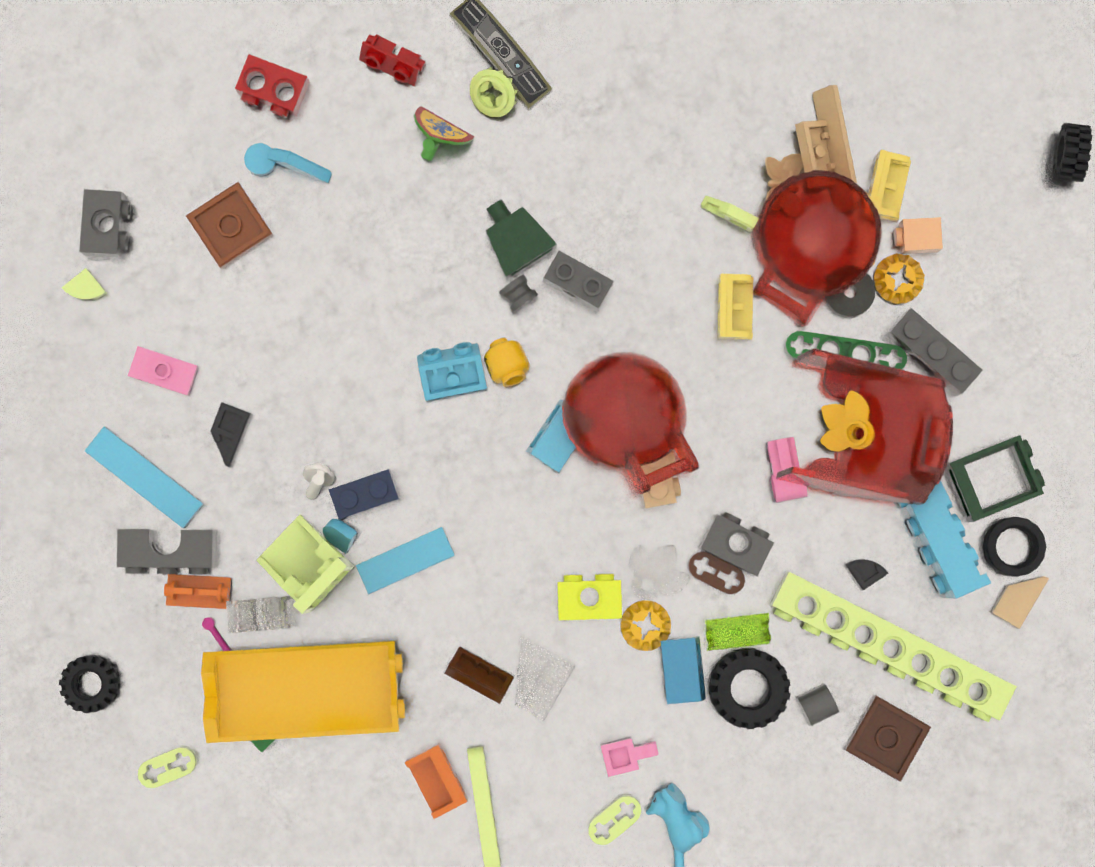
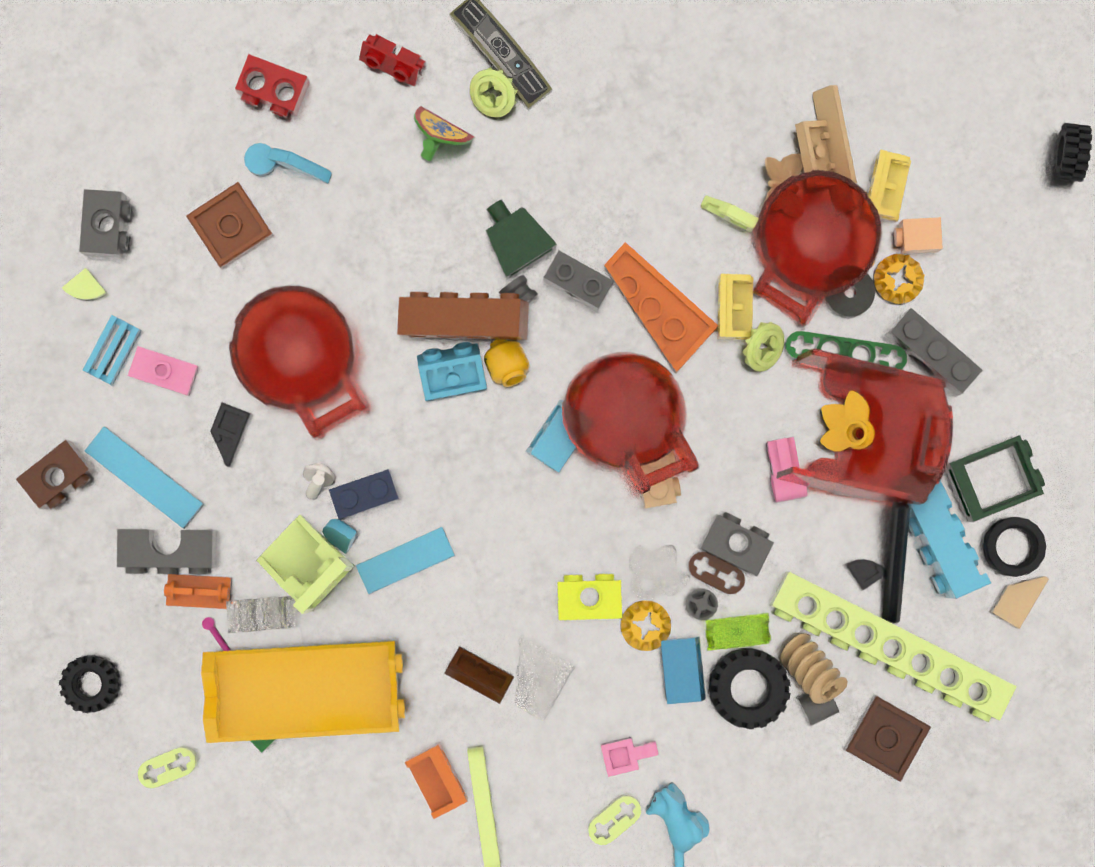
none -> reddish brown brick [16,440,94,510]
none -> medium azure tile [83,315,141,385]
none -> clear red windscreen [229,285,369,438]
none -> dark orange brick [397,292,529,340]
none -> orange wing [604,242,718,373]
none -> dark grey wheel [685,588,718,620]
none -> yellowish green gear [742,322,784,371]
none -> tan piece [780,633,848,704]
none -> black axle [882,502,910,623]

